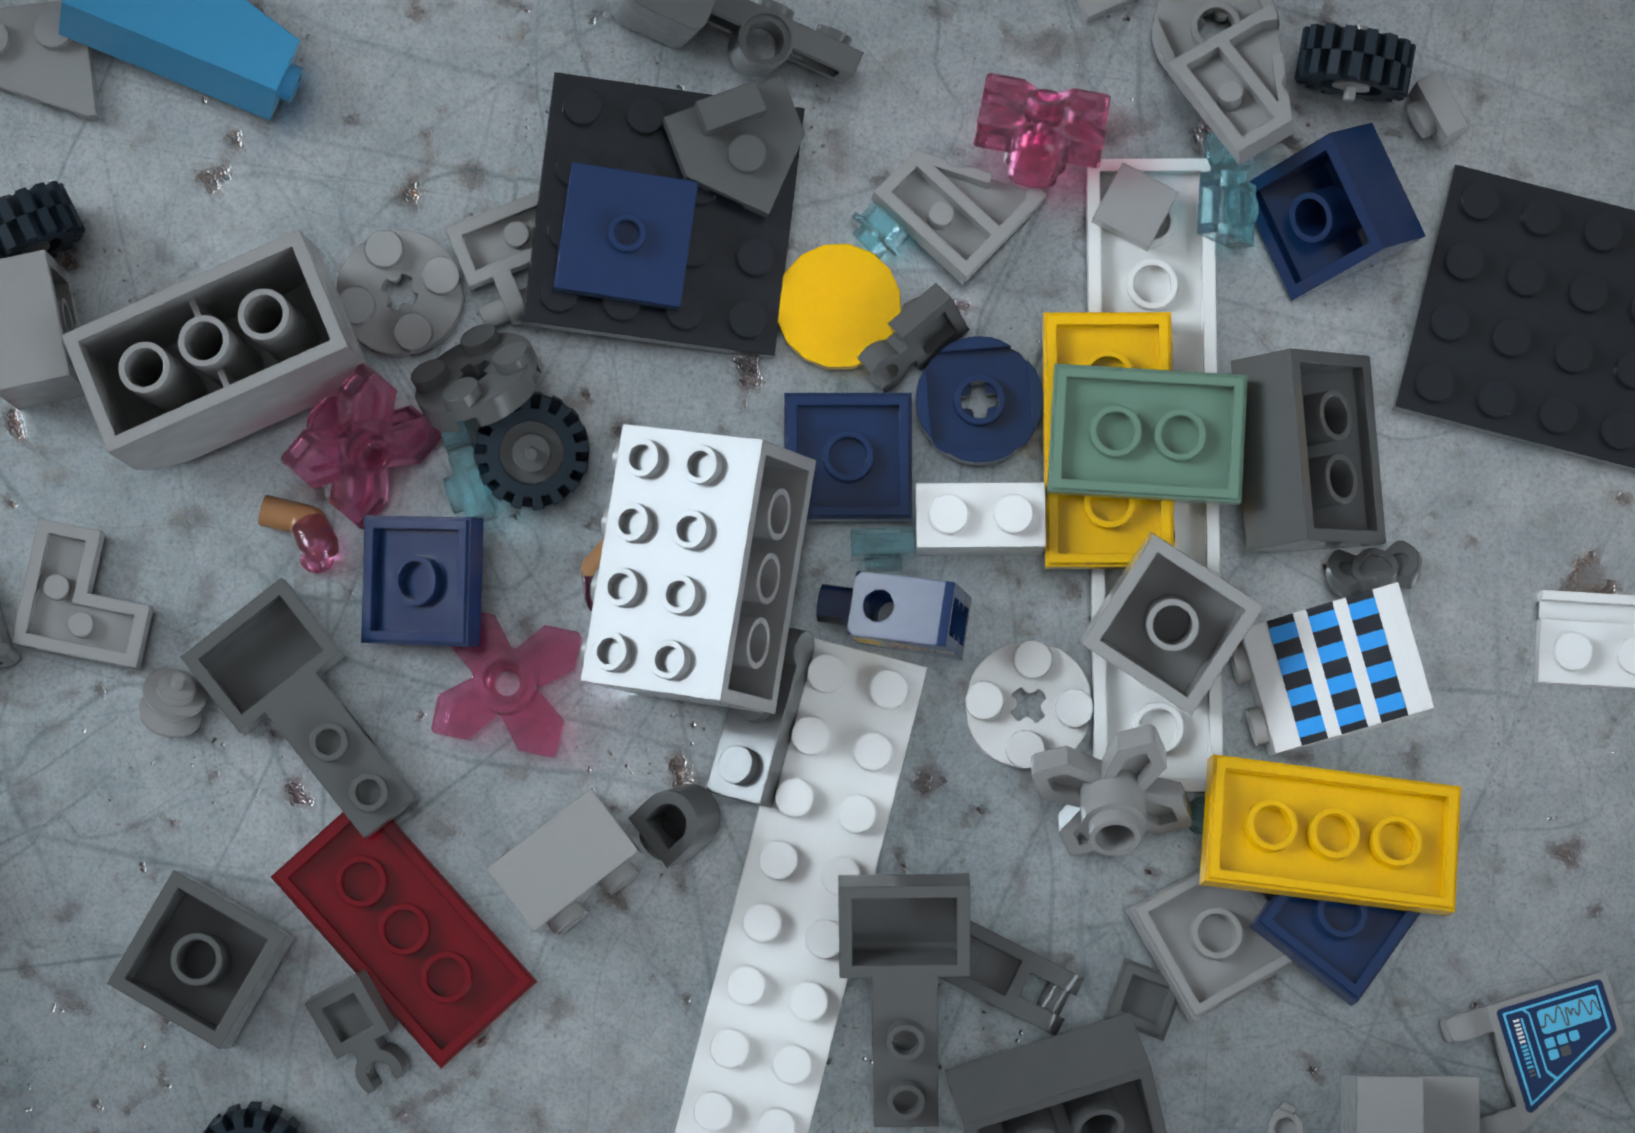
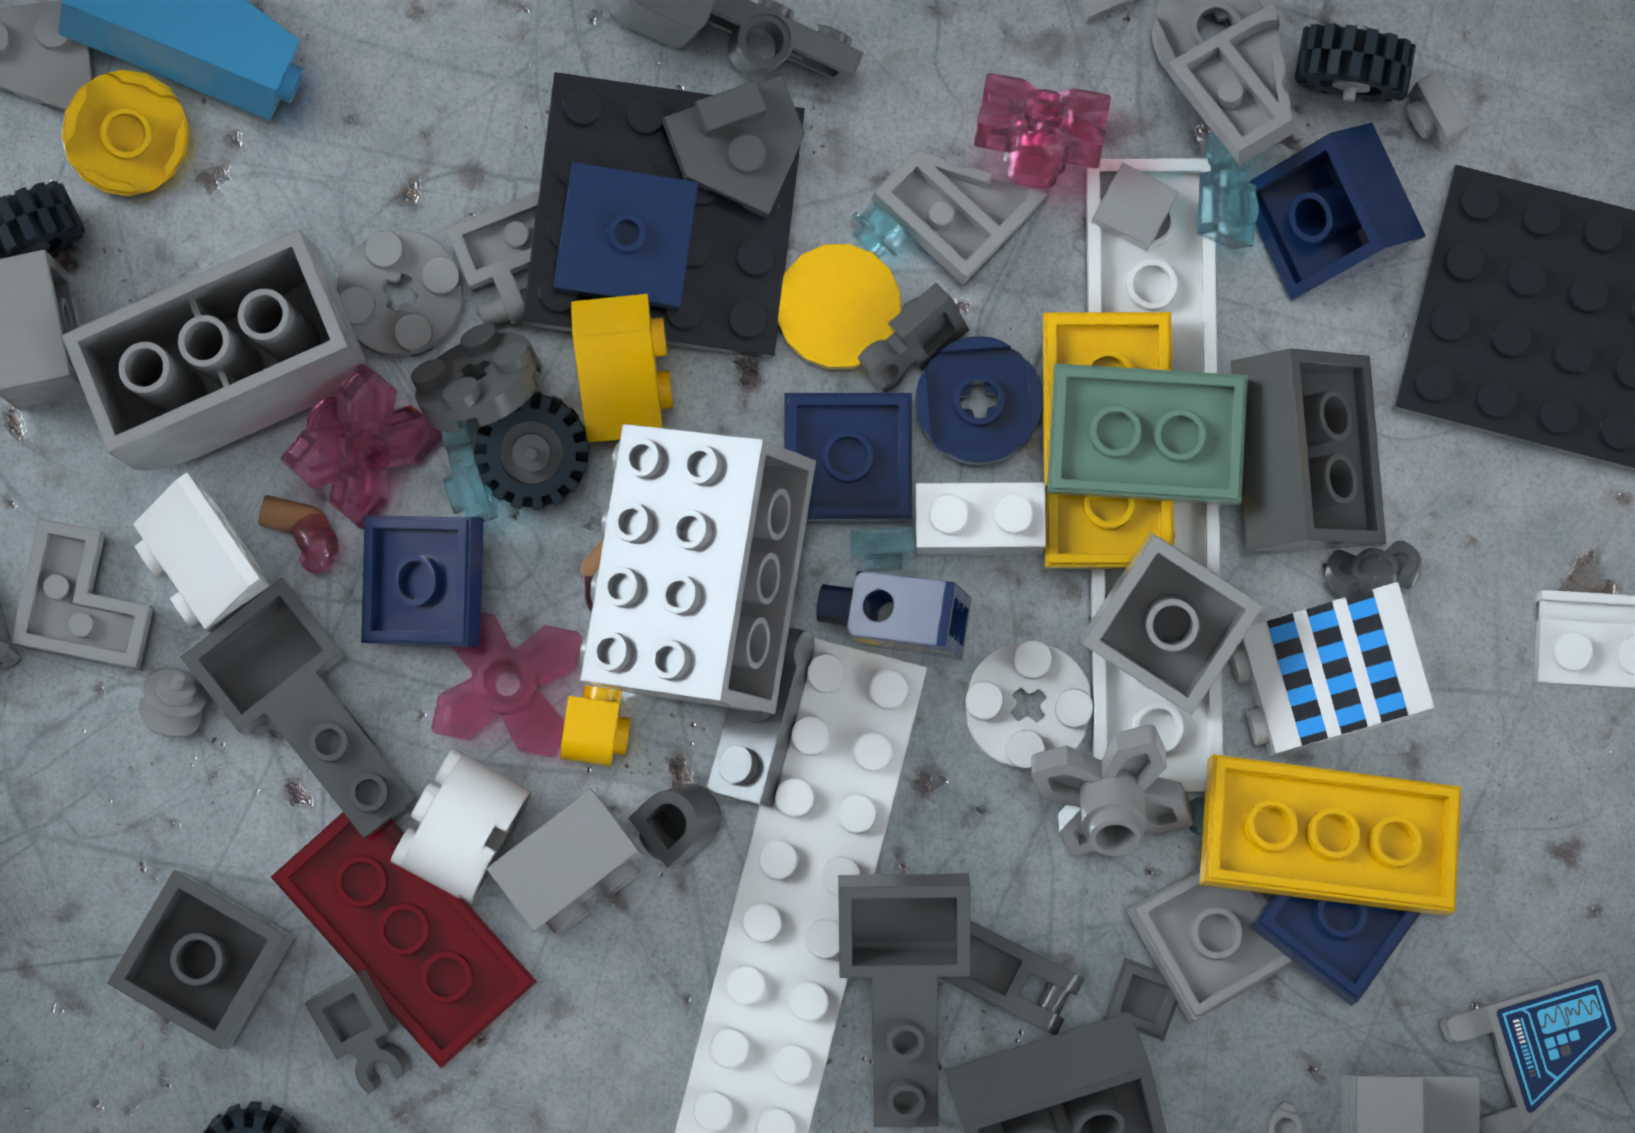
none -> yellow tile [61,70,190,198]
none -> white slope [133,472,272,633]
none -> white brick [390,748,532,904]
none -> yellow plate [560,685,631,767]
none -> yellow brick [571,294,674,443]

